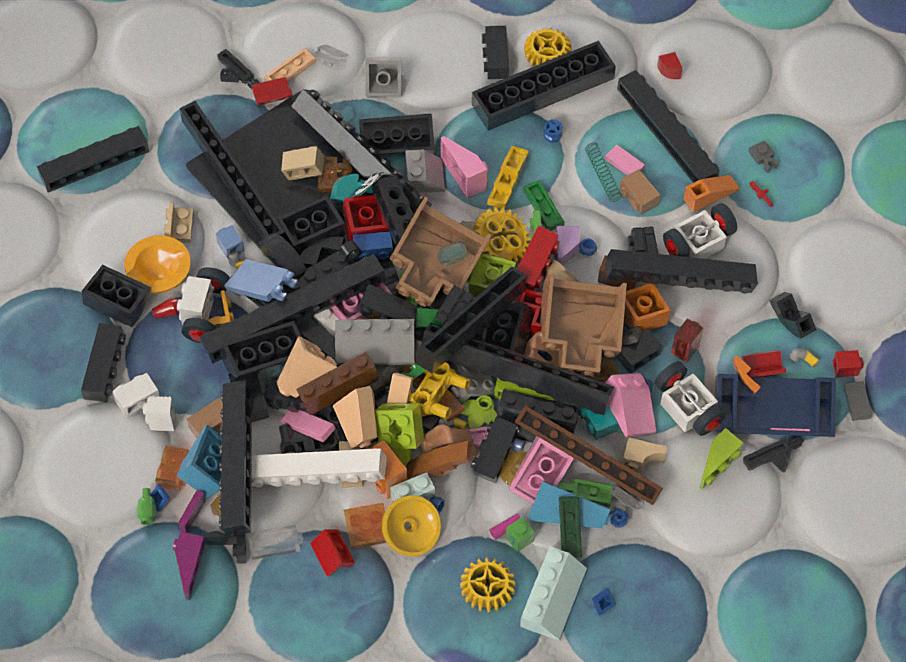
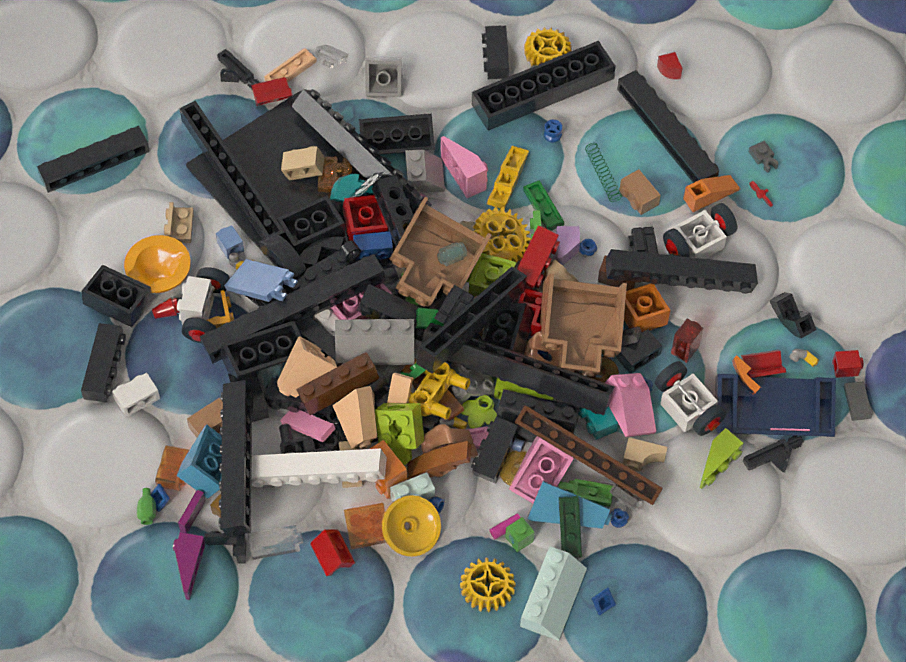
white brick [143,396,176,431] -> none
bright pink tile [605,145,645,175] -> none

